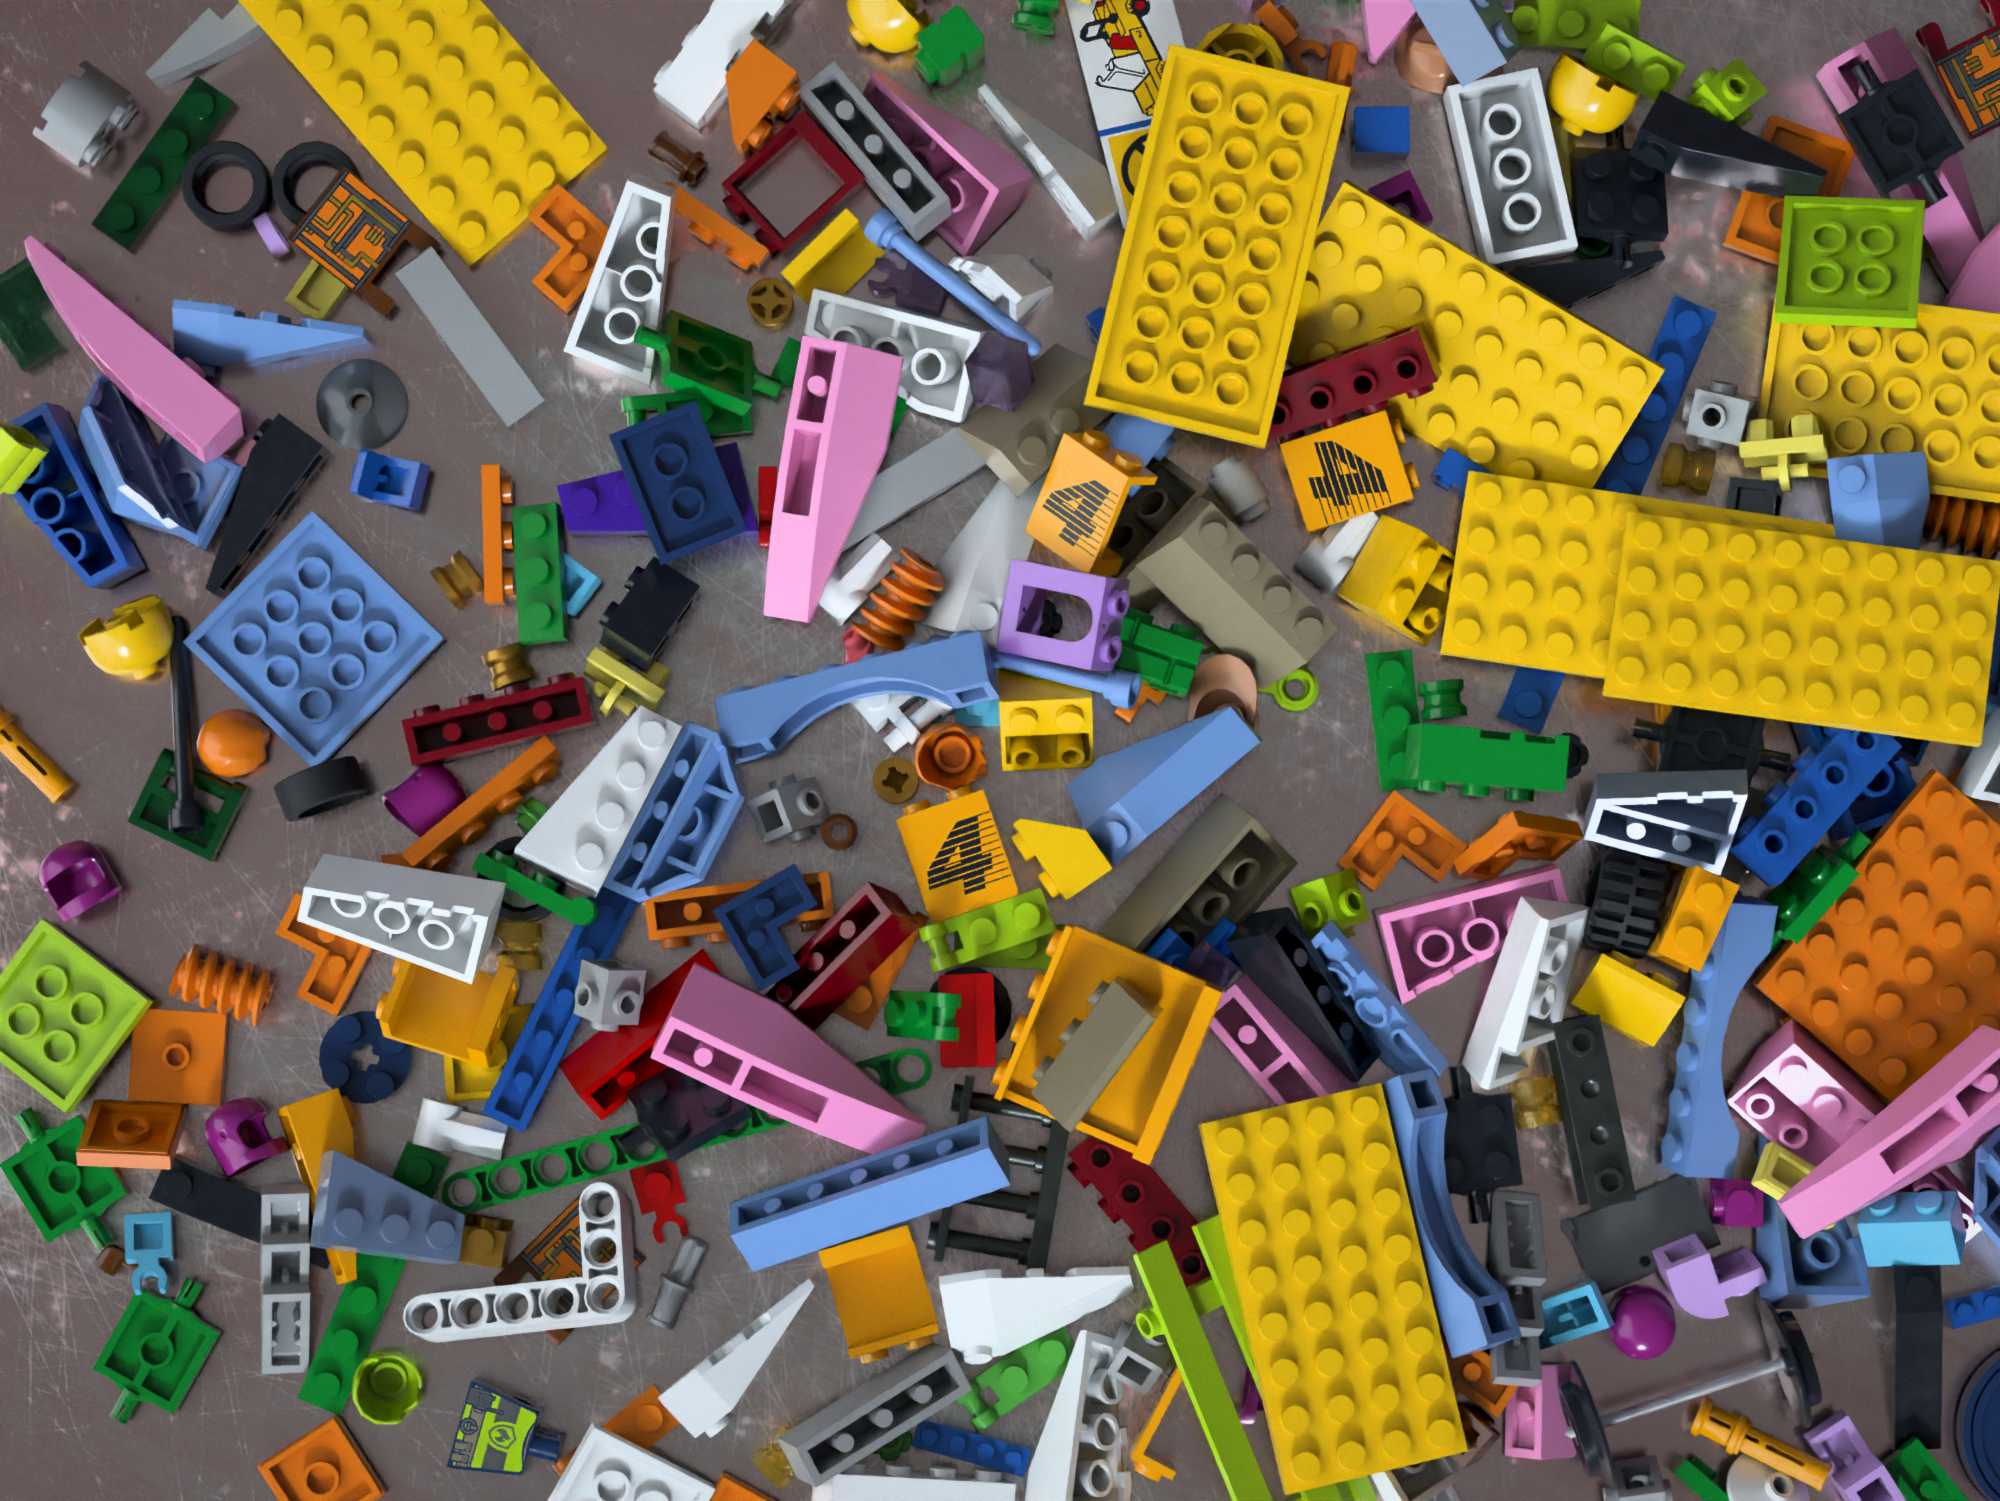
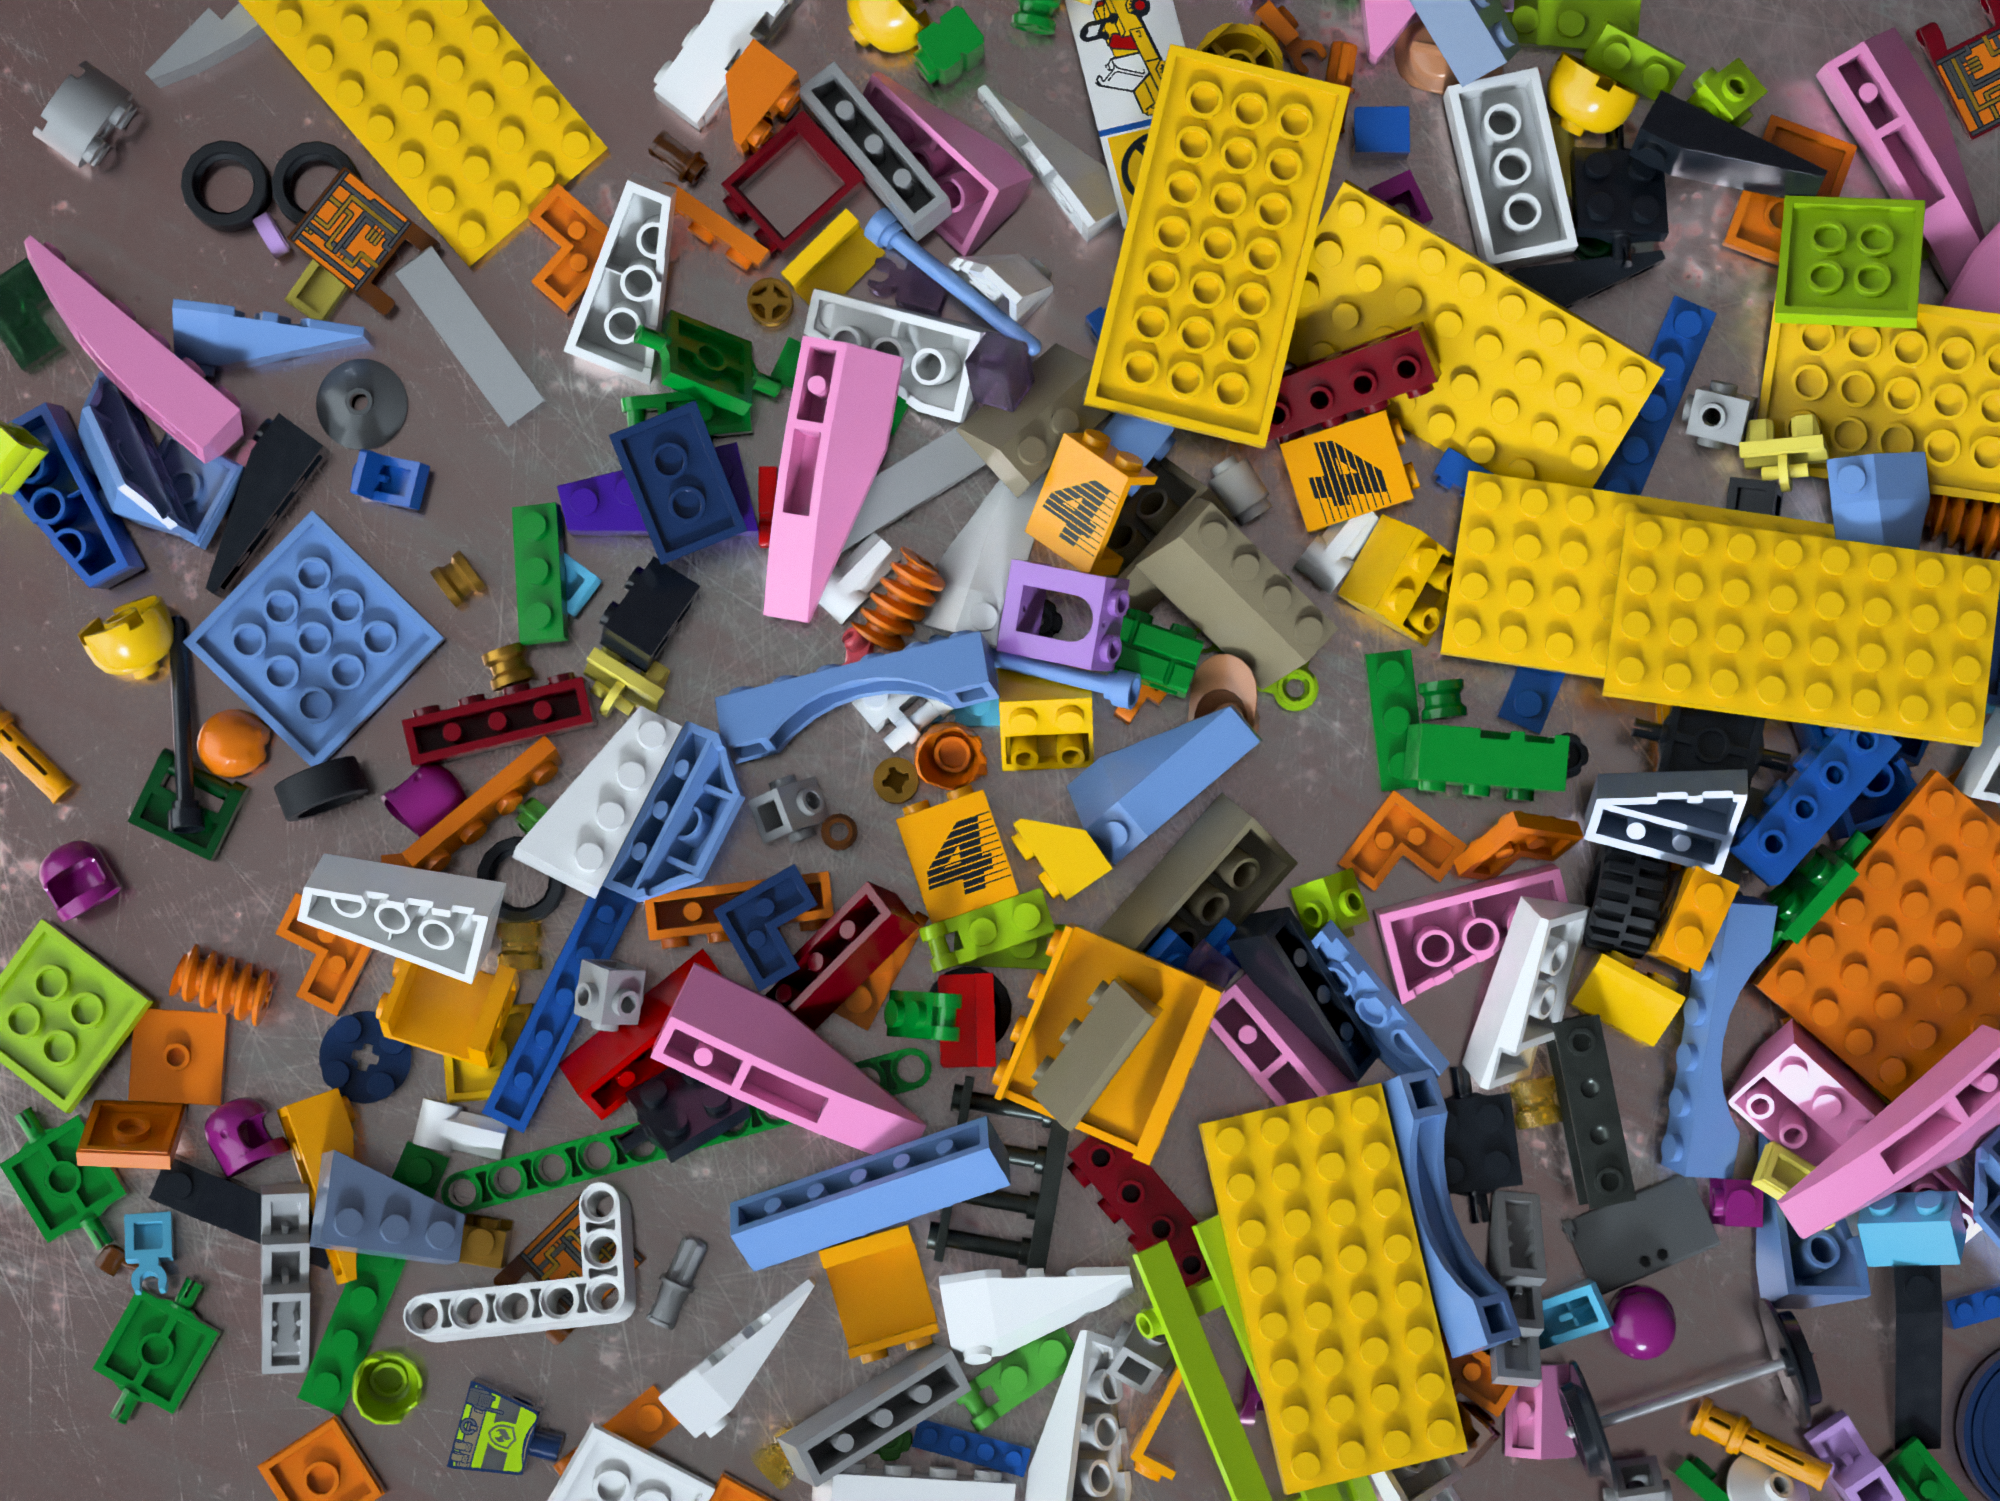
dark green plate [91,75,237,253] -> none
green plate [471,849,598,926] -> none
orange plate [481,464,516,607] -> none
red plate [629,1159,689,1244] -> none
lavender brick [1652,1233,1767,1319] -> none
clear yellow wheel [1660,442,1716,496] -> none
black plate [1835,60,1965,206] -> none

